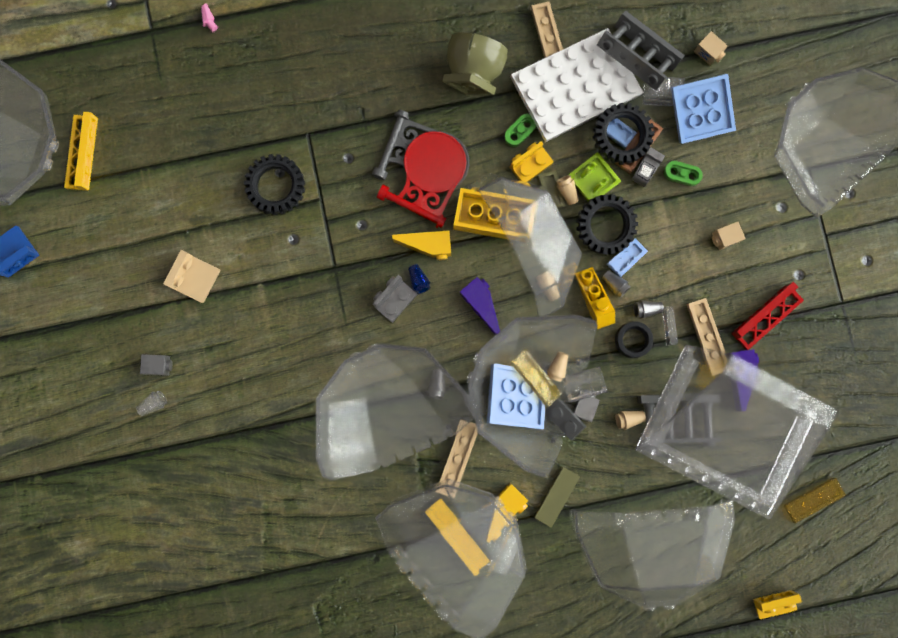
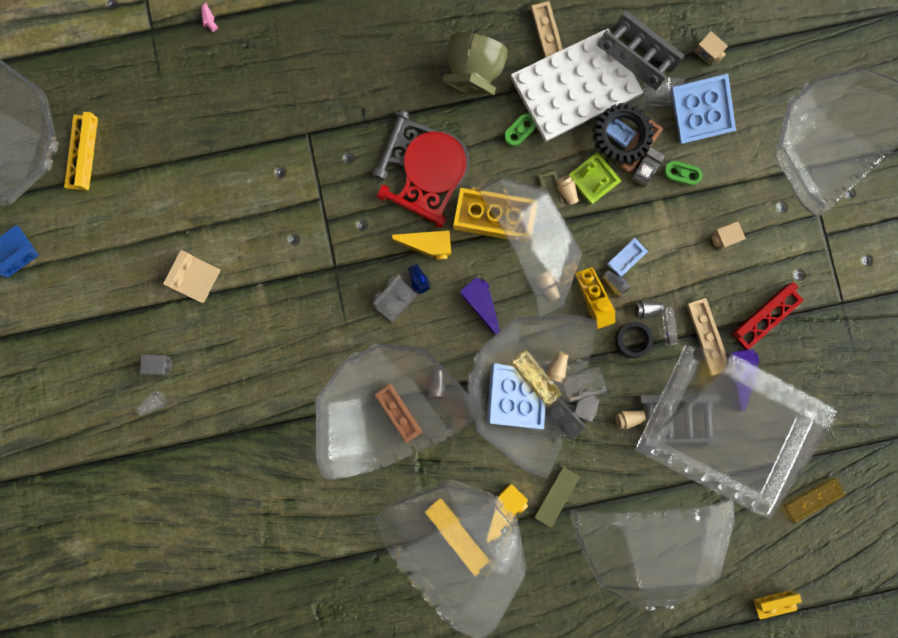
black tyre [244,154,305,215] -> none
tan plate [436,419,480,499] -> none
yellow bracket [510,141,554,186] -> none
black tyre [576,194,638,254] -> none
none -> nougat tile [375,384,423,443]

